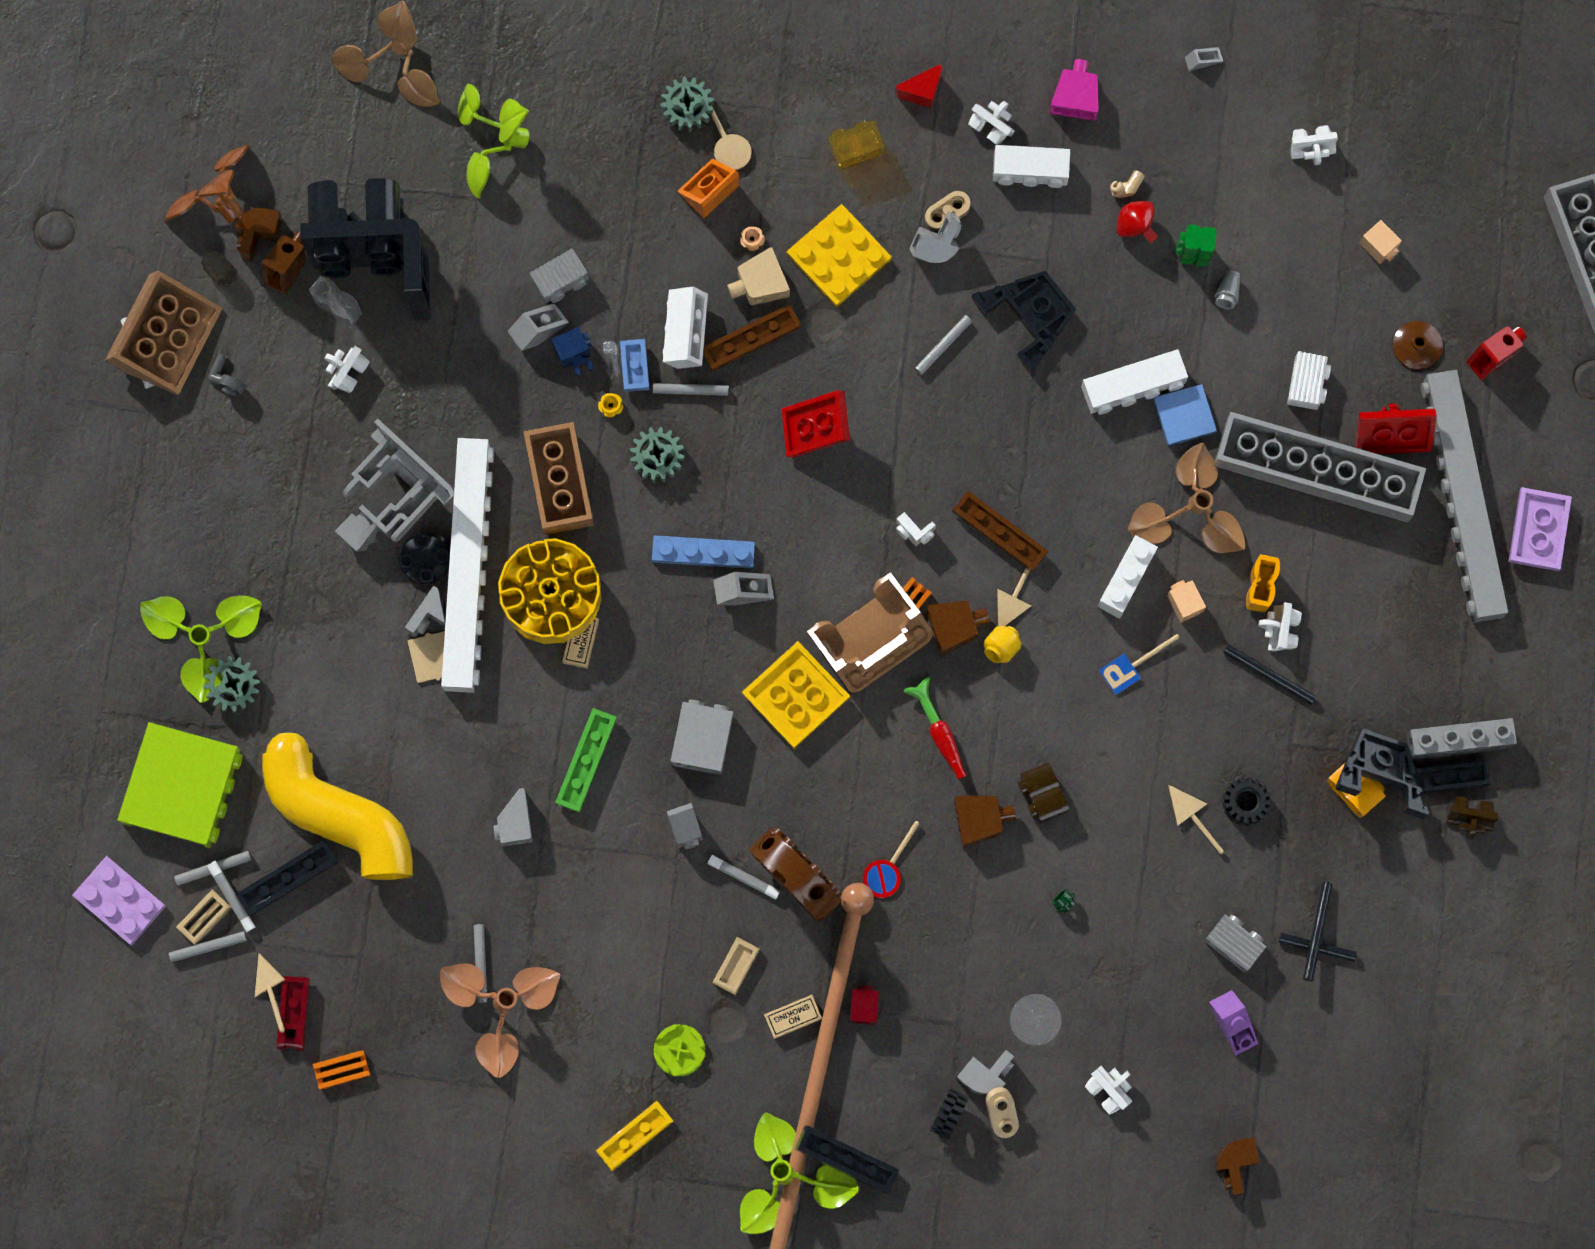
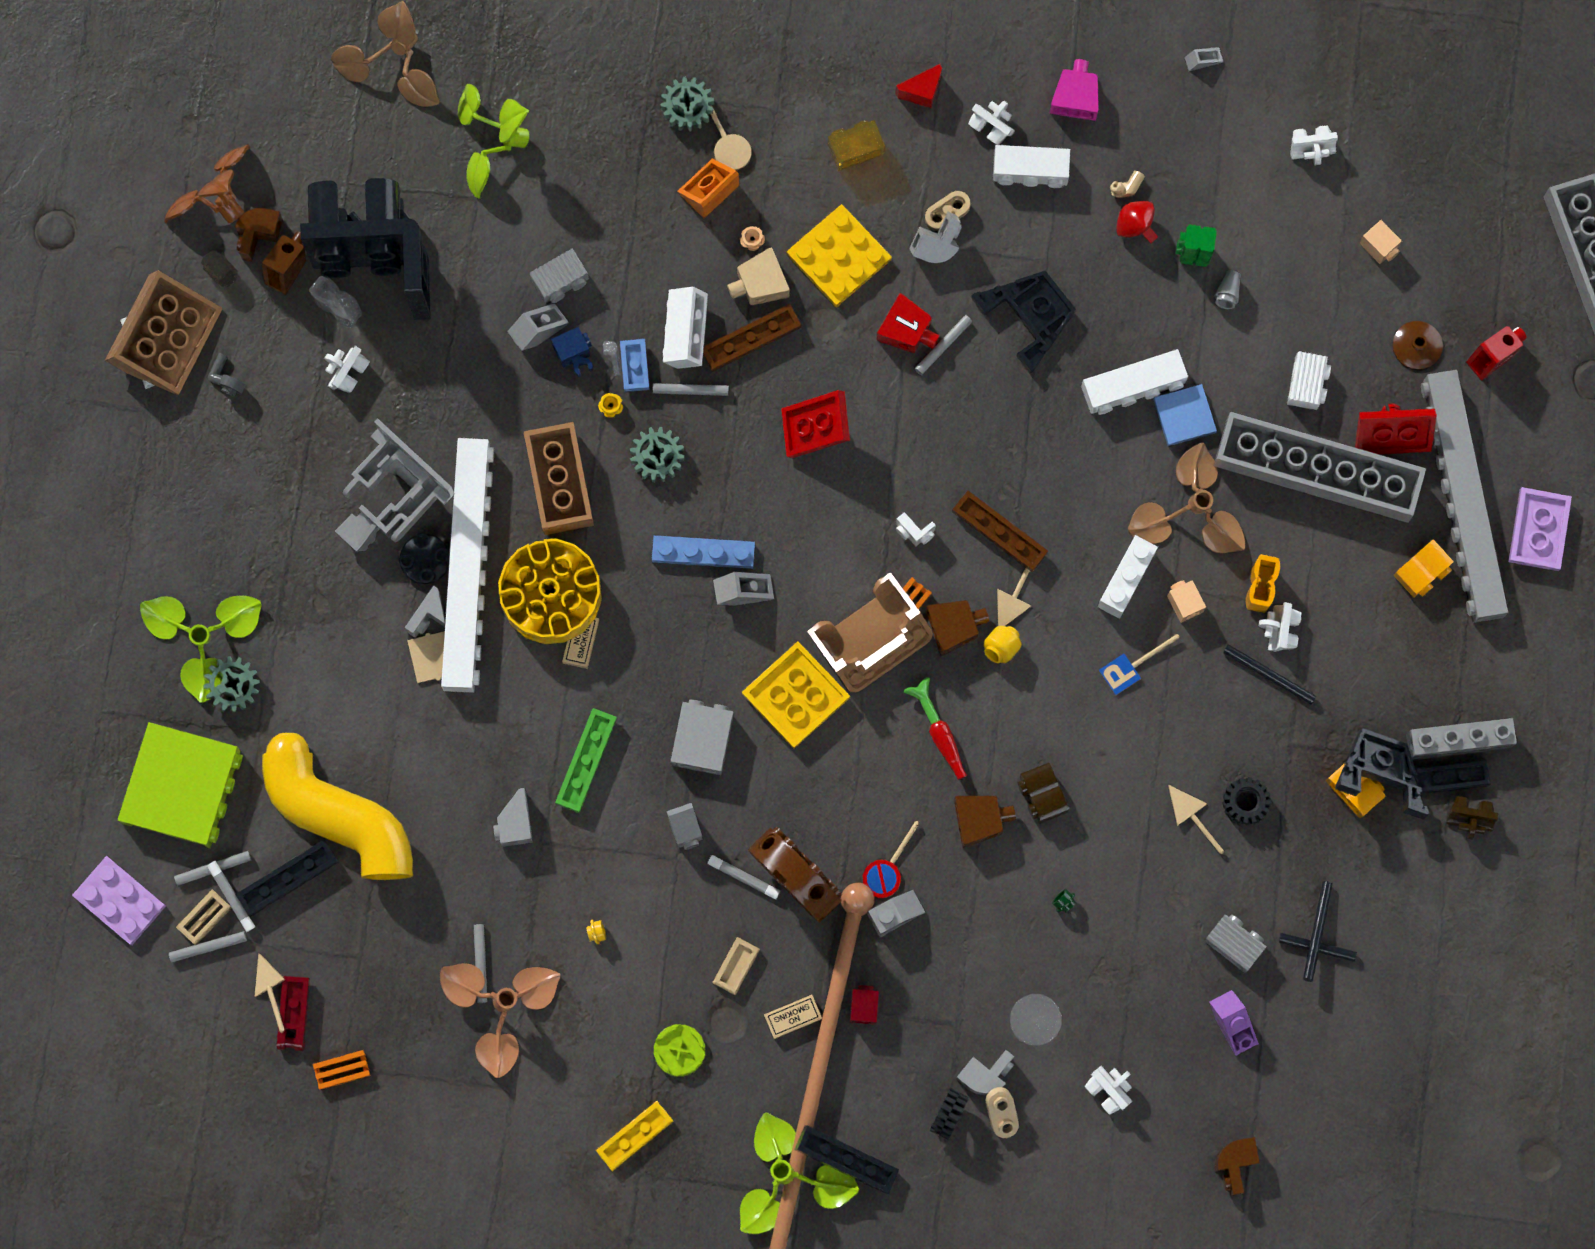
none -> yellow plate [586,920,606,944]
none -> light grey slope [868,890,925,937]
none -> red torso [876,293,940,353]
none -> light orange brick [1393,539,1454,598]

